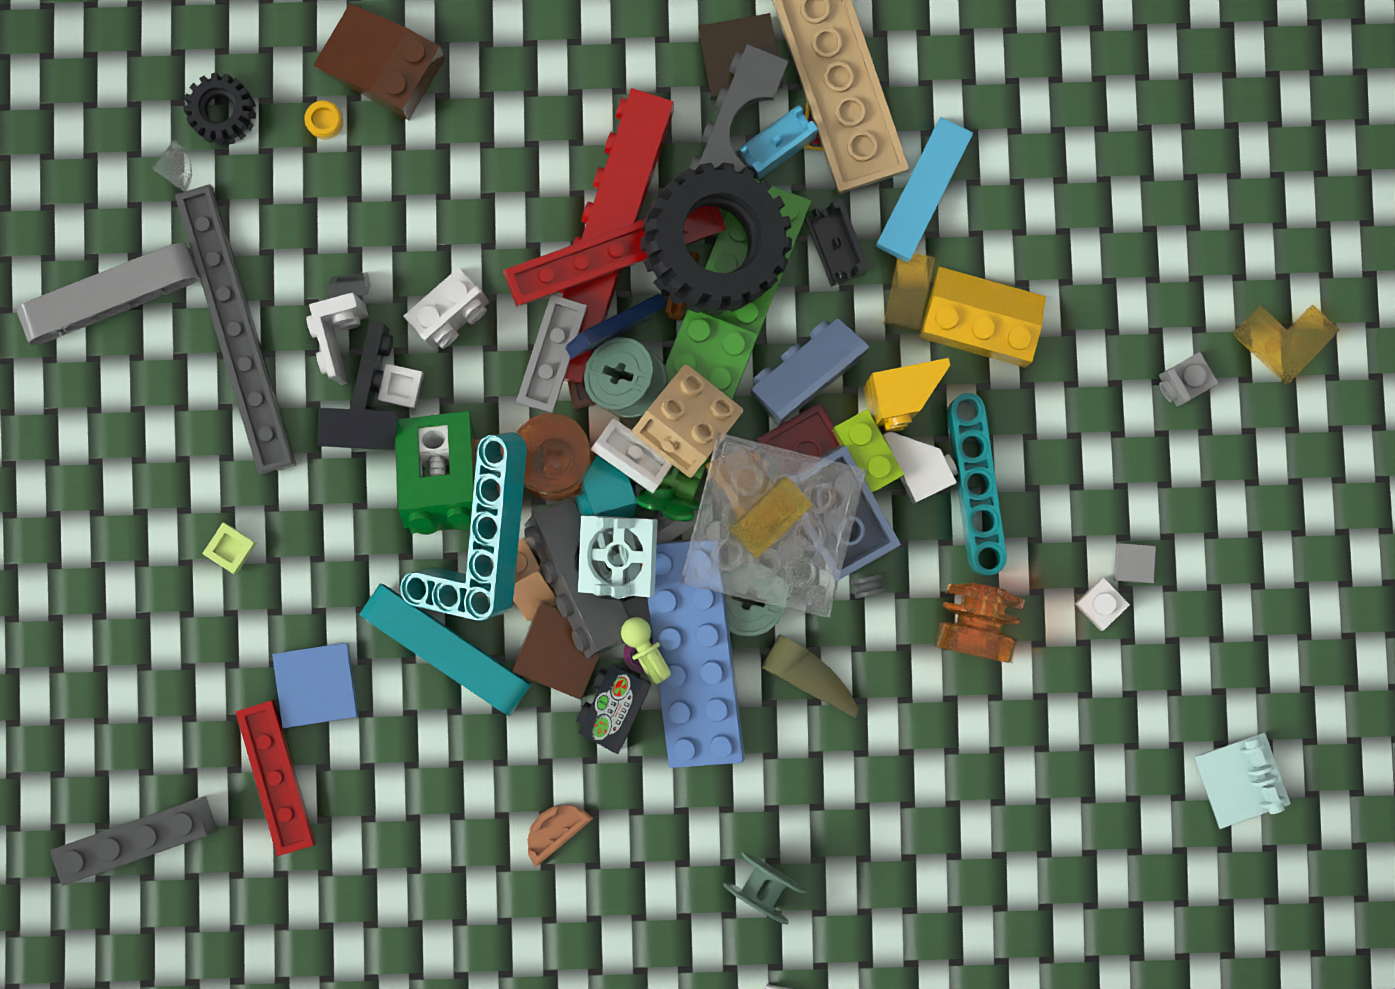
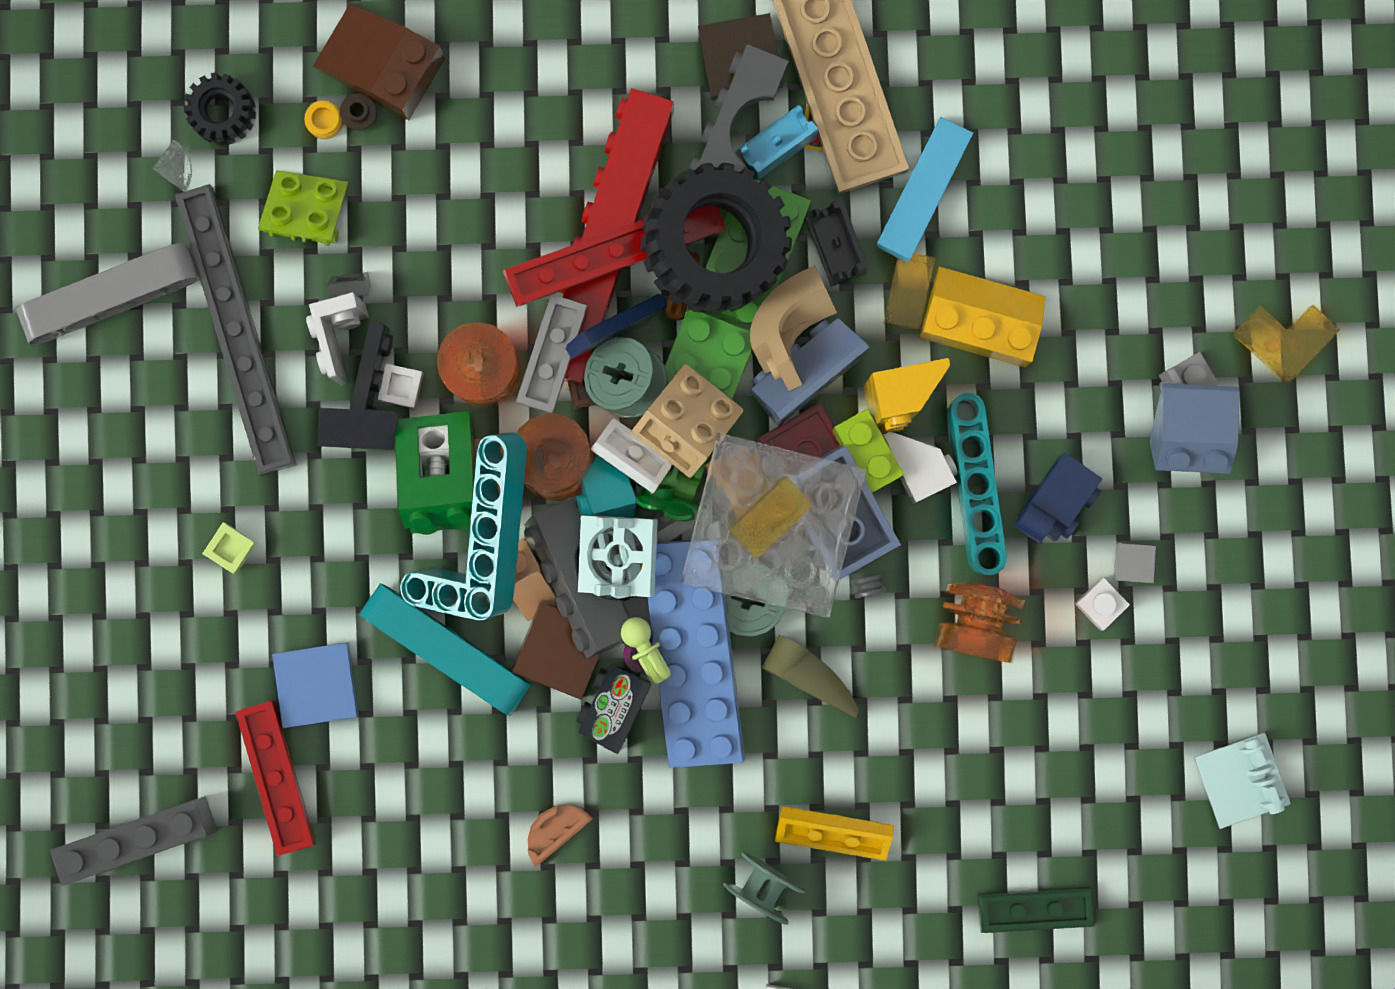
white bracket [403,268,490,351] -> none
none -> lime hinge [258,170,349,246]
none -> dark brown plate [340,93,377,131]
none -> clear orange wheel [437,322,522,408]
none -> tan arch [750,265,837,391]
none -> yellow plate [775,806,894,861]
none -> dark green tile [978,887,1095,933]
none -> dark blue hinge [1014,453,1103,543]
none -> sand blue slope [1149,383,1240,474]

